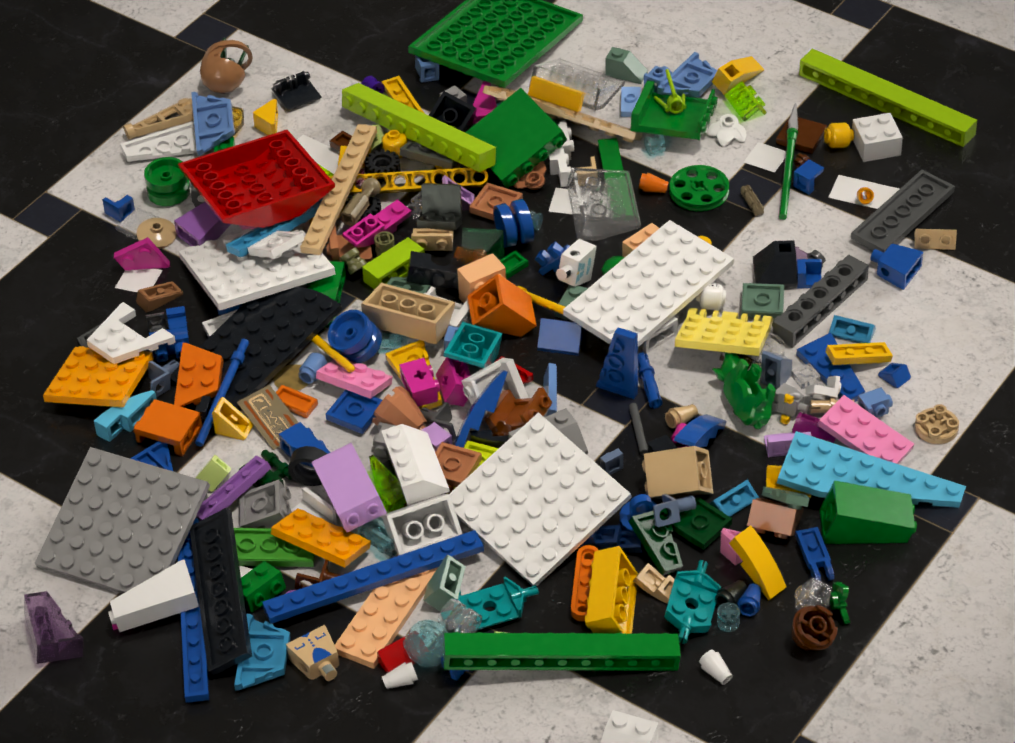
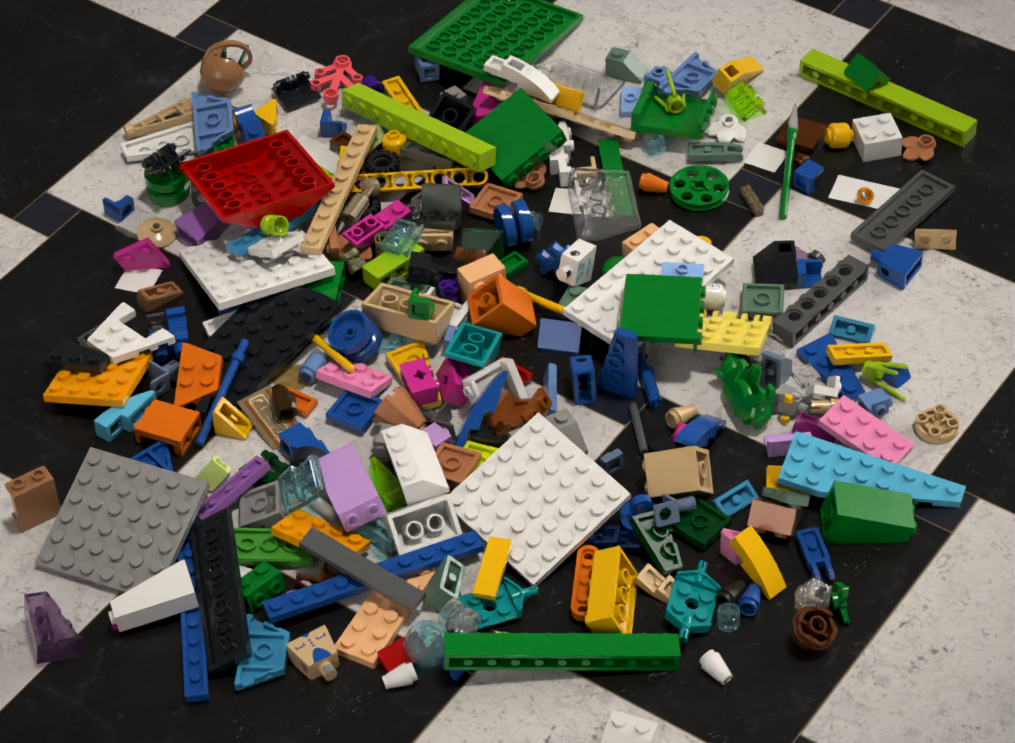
none -> medium nougat panel [4,466,61,533]
none -> black wing [43,338,111,375]
none -> black hinge [141,143,191,176]
none -> blue arch [232,104,265,143]
none -> lime wheel [260,215,289,236]
none -> dark brown rock [271,384,298,420]
none -> clear light blue slope [278,454,327,513]
none -> dark grey tile [299,527,426,614]
none -> coral plant [310,55,363,105]
none -> blue panel [320,110,347,138]
none -> clear light blue plate [380,218,425,257]
none -> green panel [408,288,435,321]
none -> dark purple wheel [438,279,459,303]
none -> yellow tile [472,536,512,601]
none -> white slope [483,55,560,103]
none -> blue torso [570,355,596,405]
none -> green panel [620,274,706,354]
none -> light blue plate [661,262,704,284]
none -> sand green hinge [688,142,743,163]
none -> green panel [844,53,891,92]
none -> lime plant [862,360,908,401]
none -> nougat plate [902,135,936,161]

